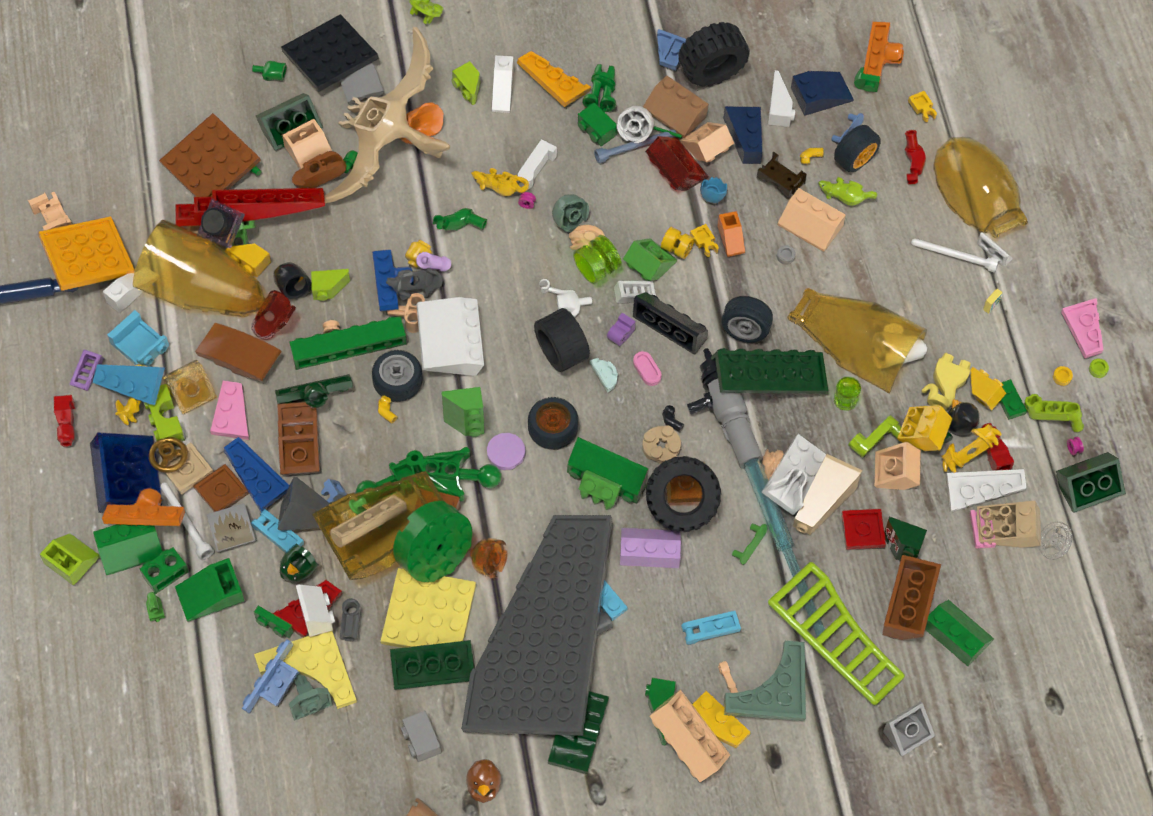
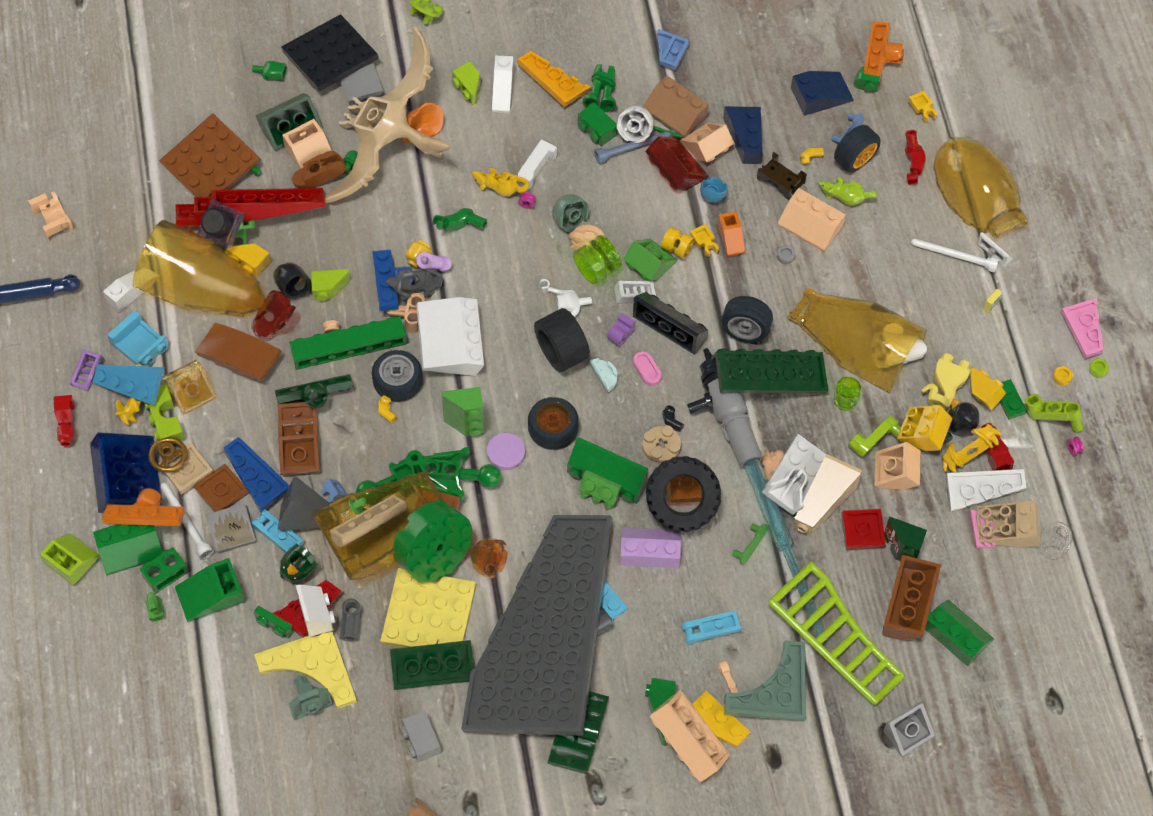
light orange plate [39,216,134,291] -> none
bright pink wing [210,381,249,440] -> none
medium blue bracket [242,639,299,713] -> none
dark orange piece [466,759,501,803] -> none
black tyre [678,22,750,87] -> none
white slope [768,70,795,127] -> none
dark green slope [1056,452,1126,513] -> none

